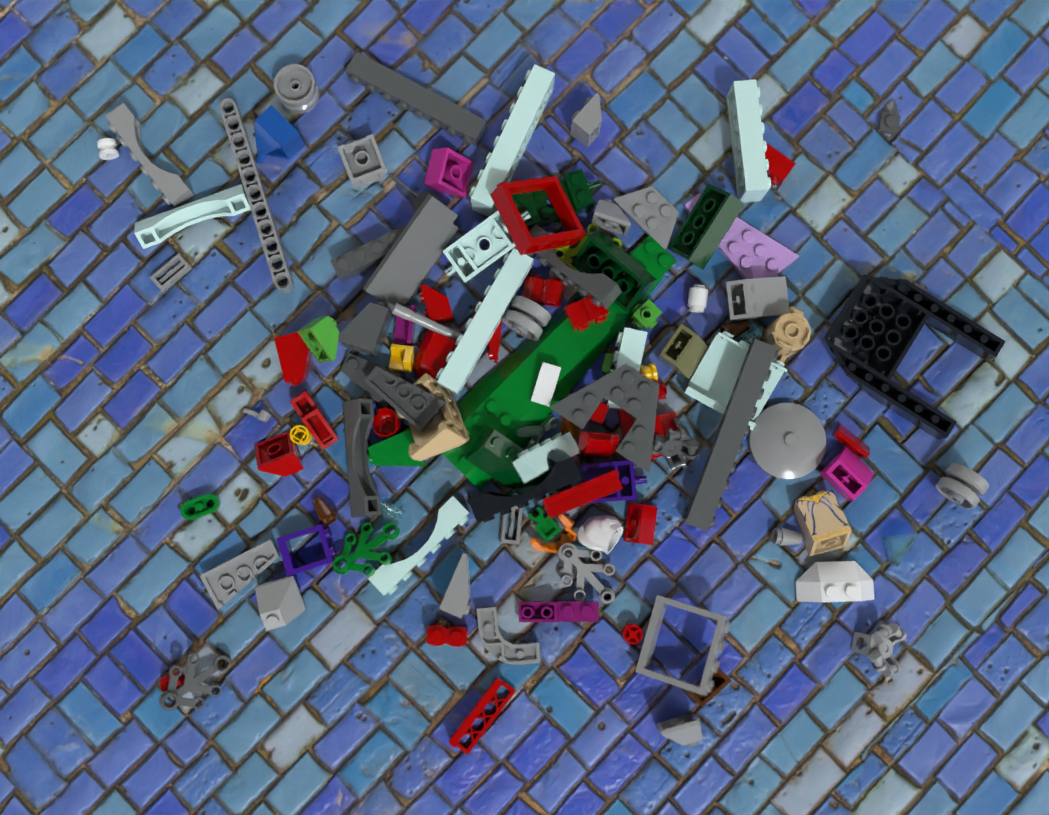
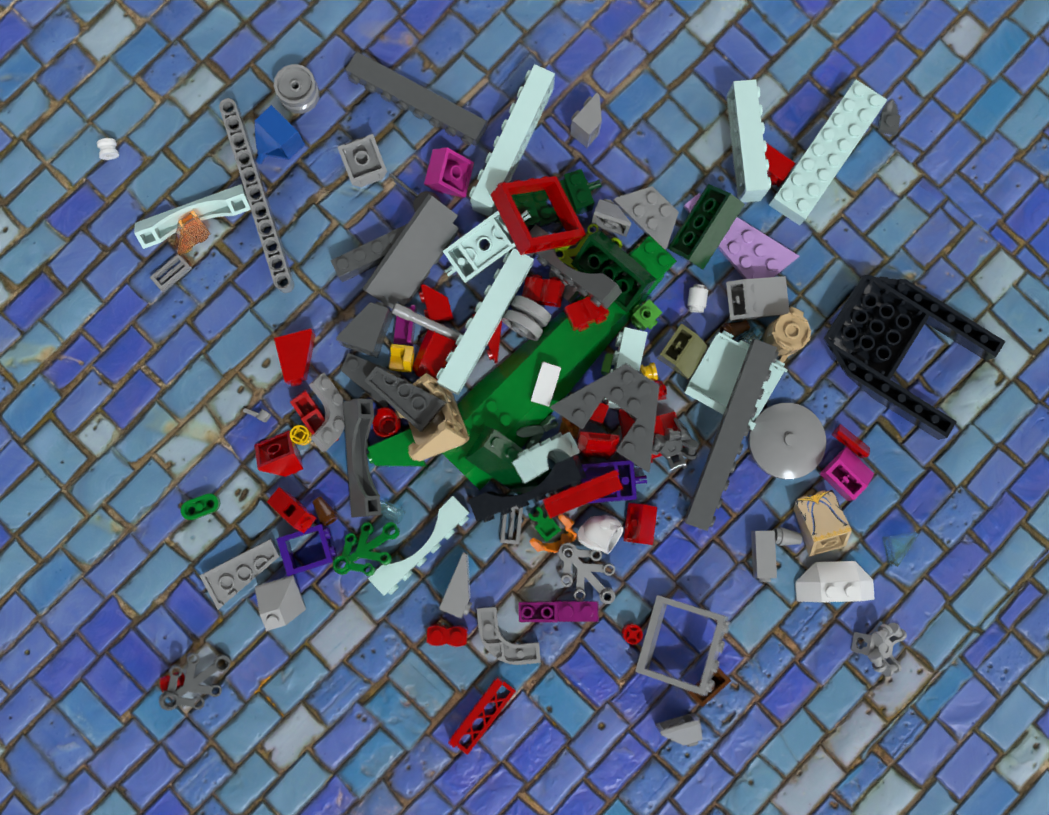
light grey arch [106,103,194,208] -> none
bright green slope [297,315,339,363] -> none
light grey wheel [935,463,989,510] -> none
none -> clear orange slope [174,210,211,256]
none -> red brick [267,487,316,533]
none -> light grey plate [309,372,345,452]
none -> light grey brick [751,531,777,582]
none -> light aqua brick [769,80,887,226]

